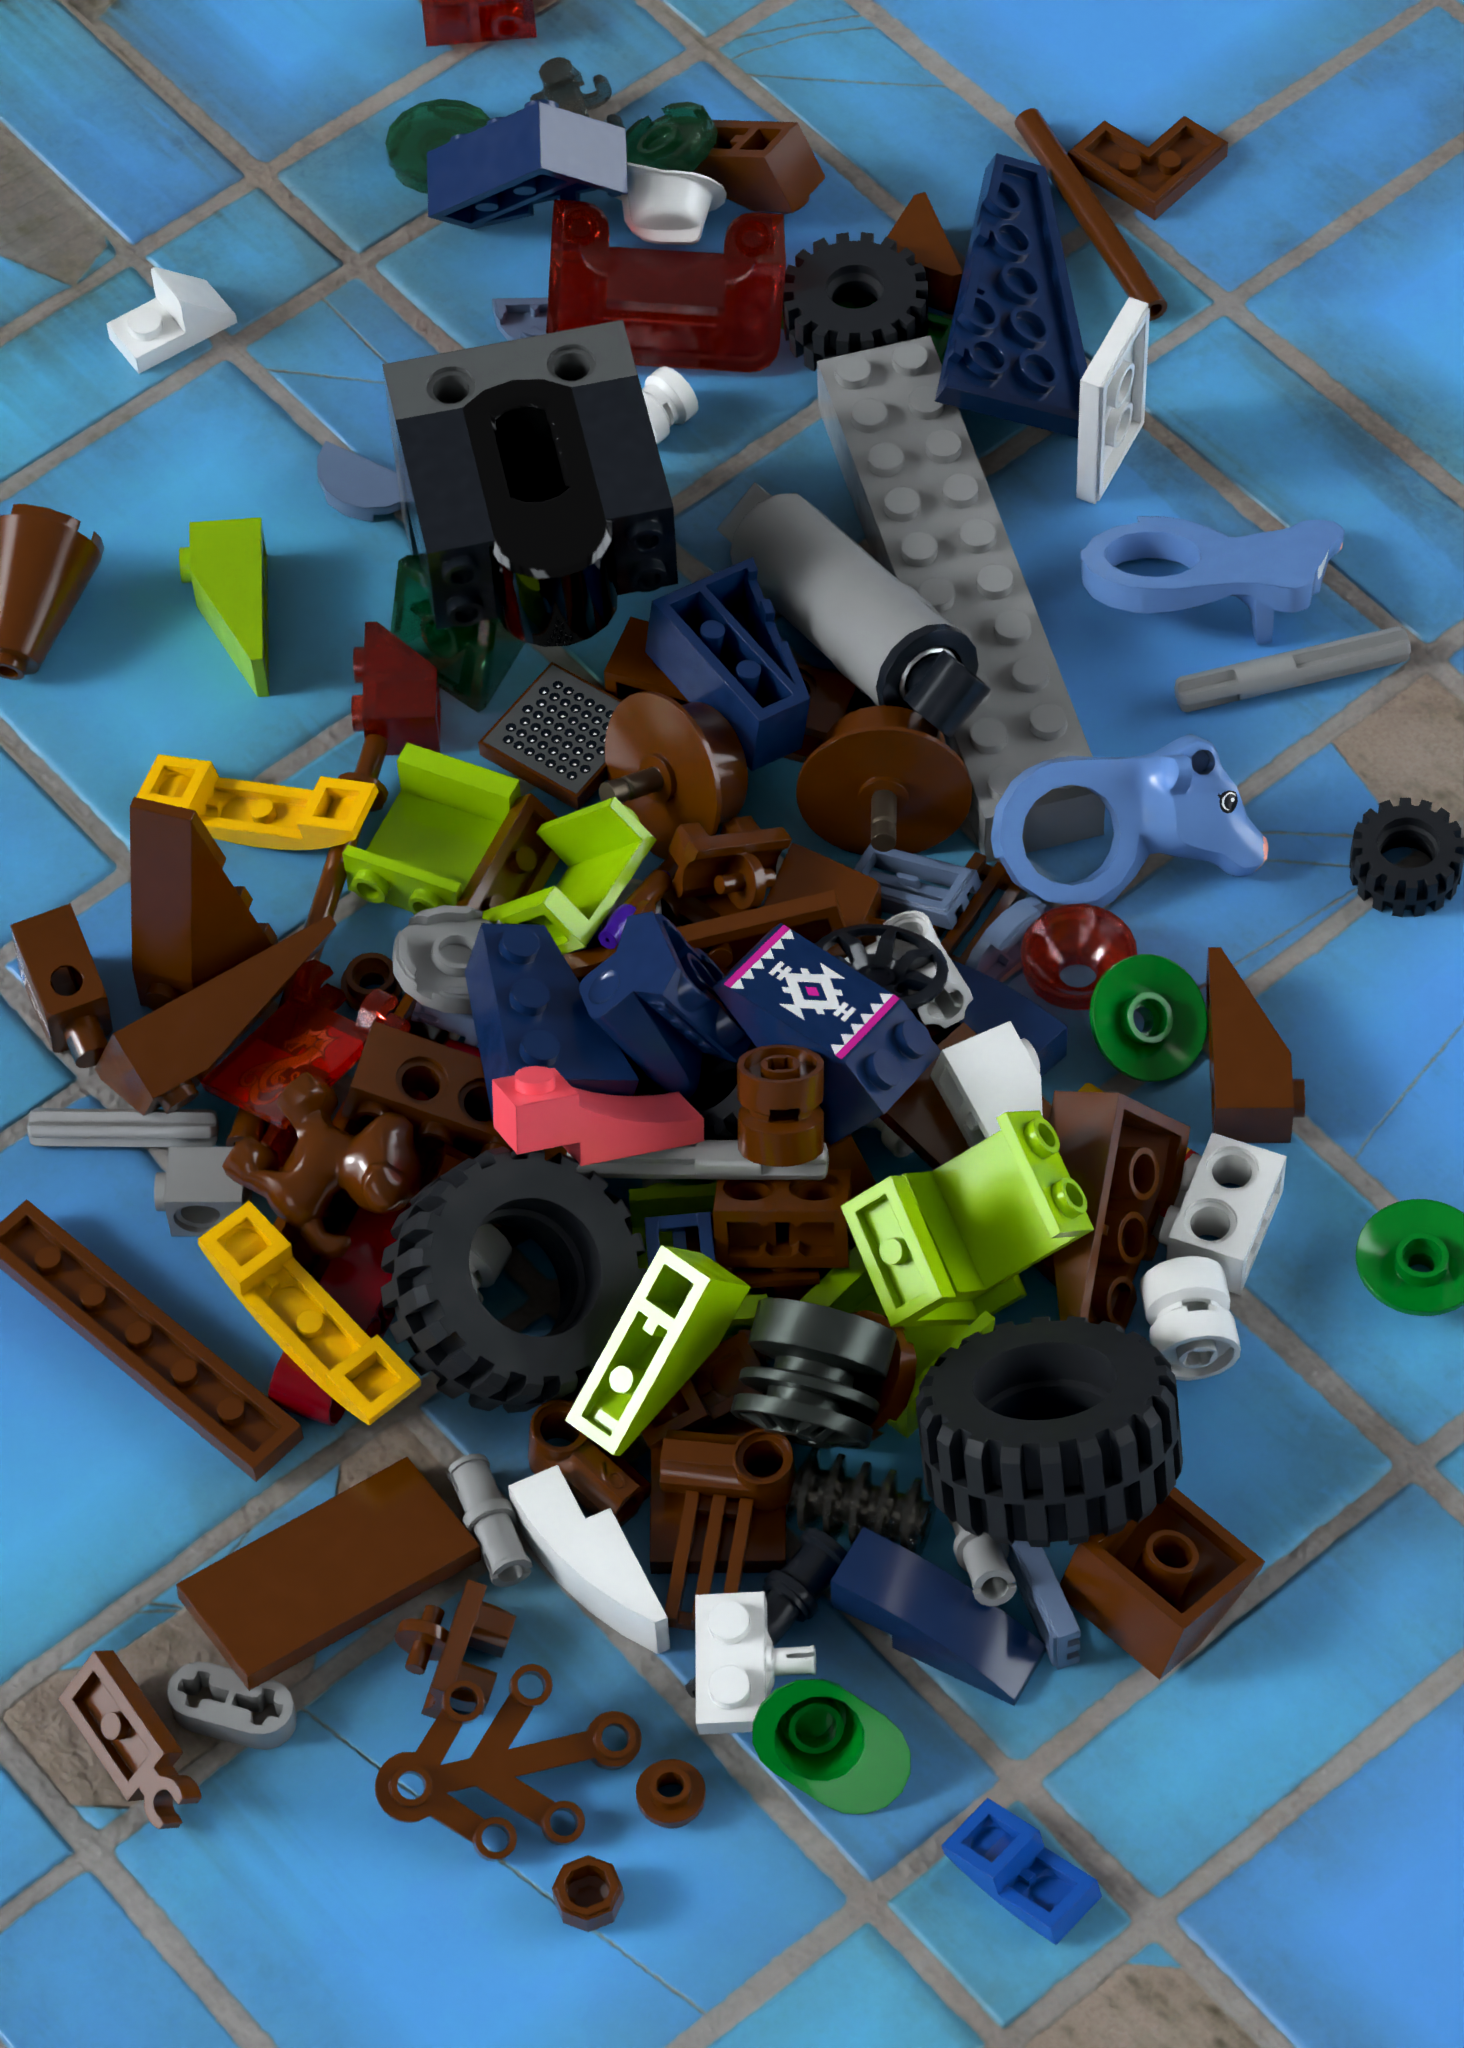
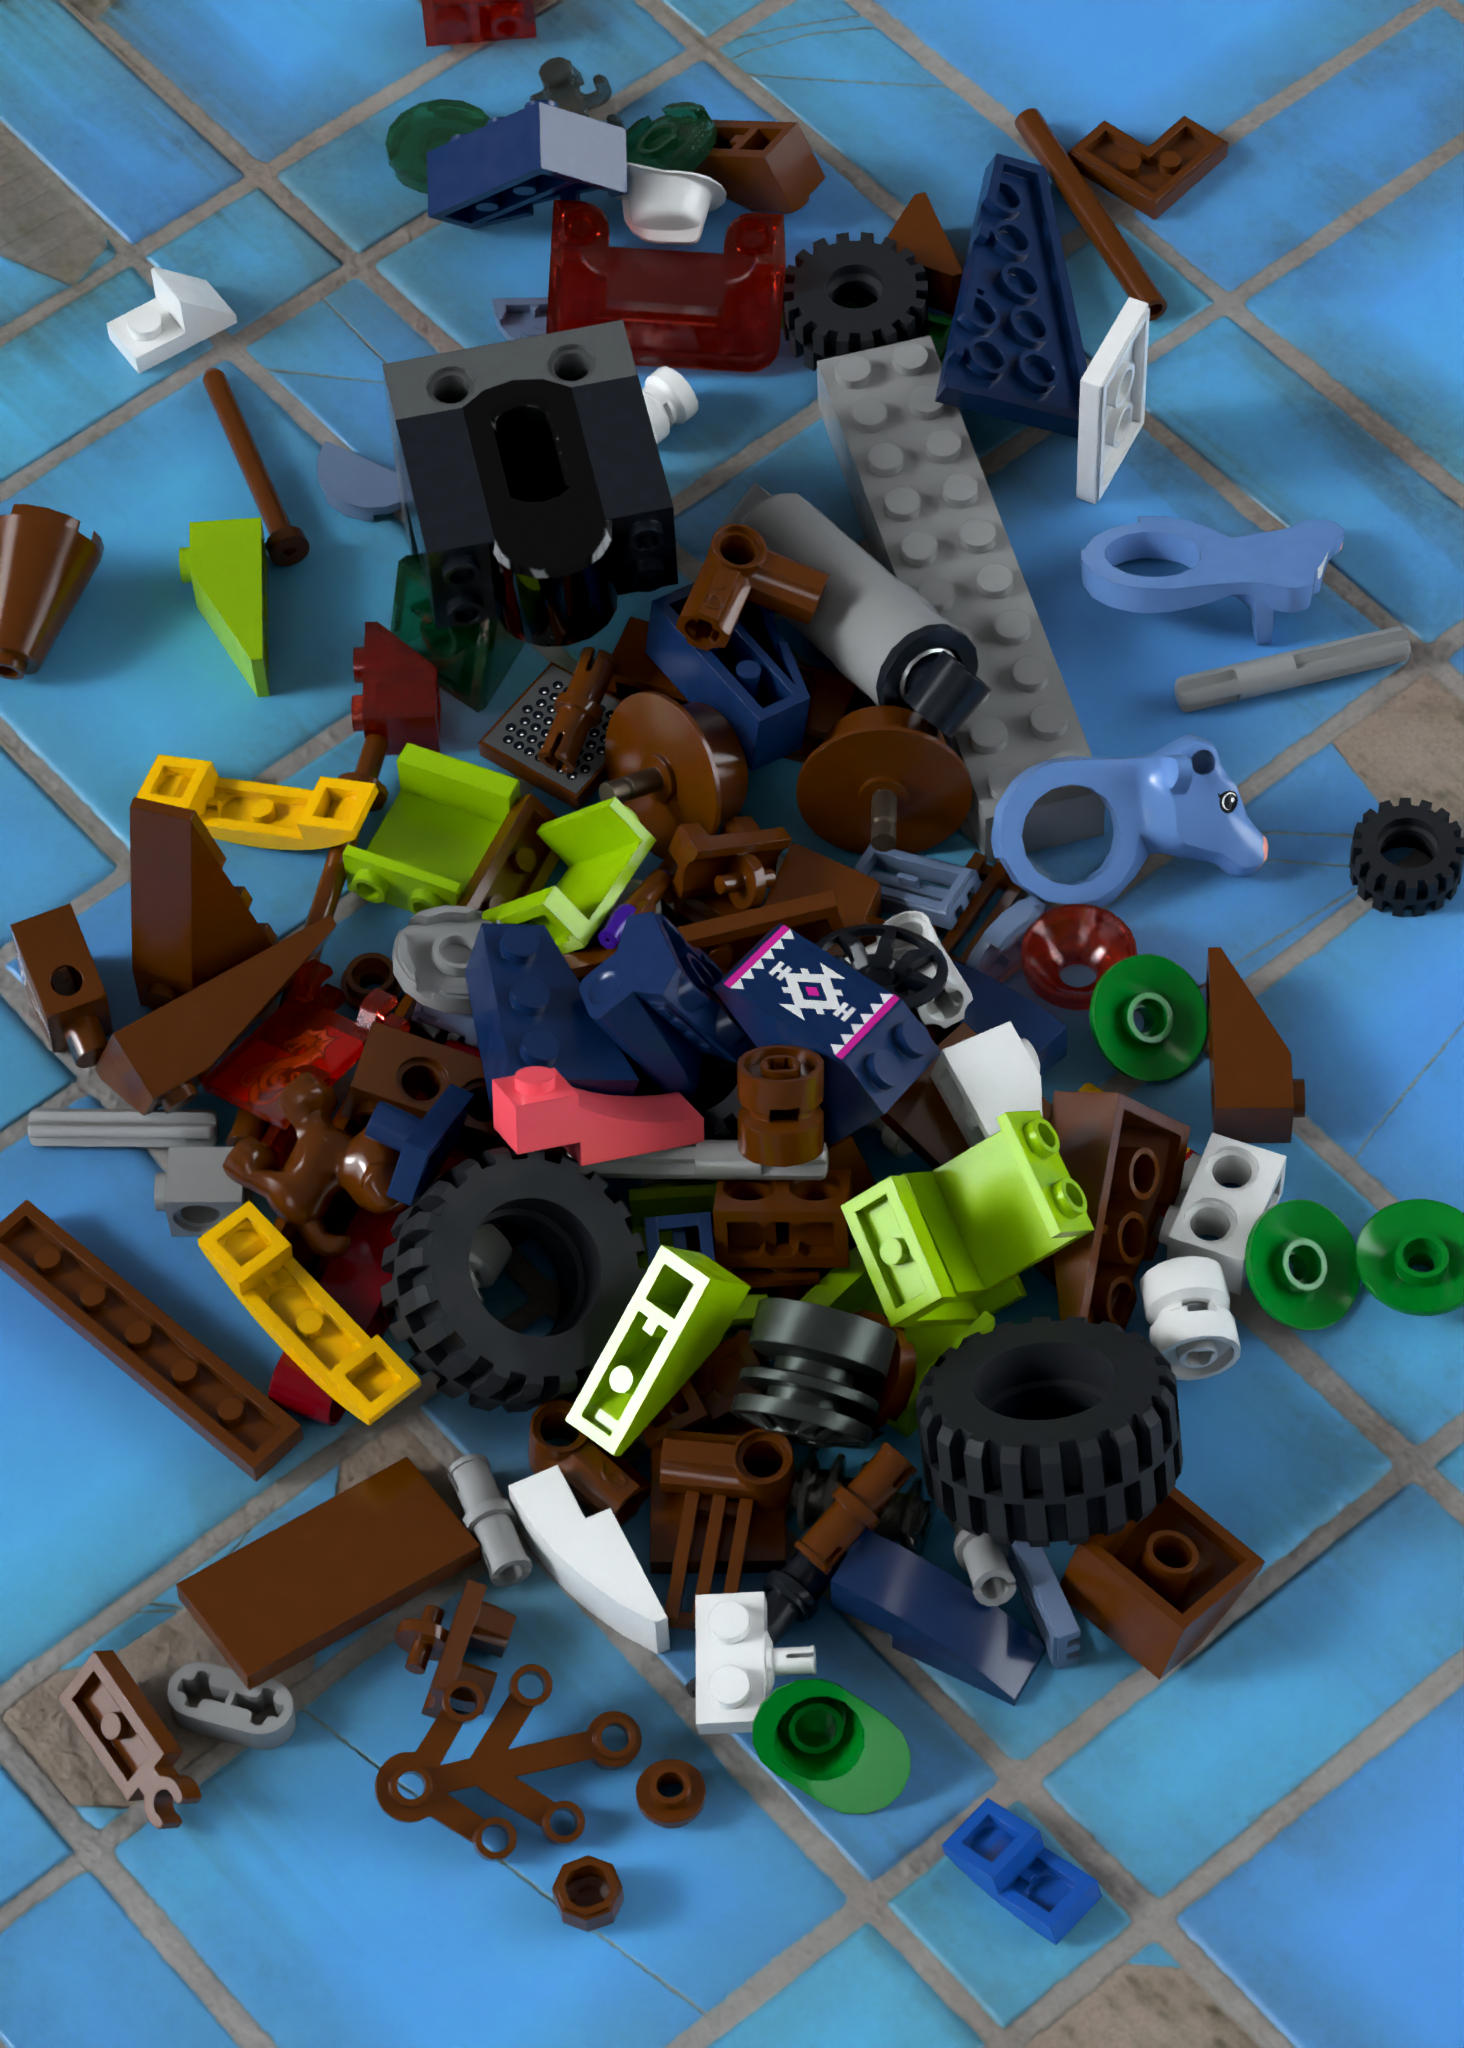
none -> reddish brown bar [203,368,310,567]
none -> dark blue tile [365,1083,474,1207]
none -> reddish brown pin [537,647,619,773]
none -> reddish brown piece [676,524,830,652]
none -> reddish brown pin [794,1442,918,1575]
none -> green dish [1245,1199,1360,1331]

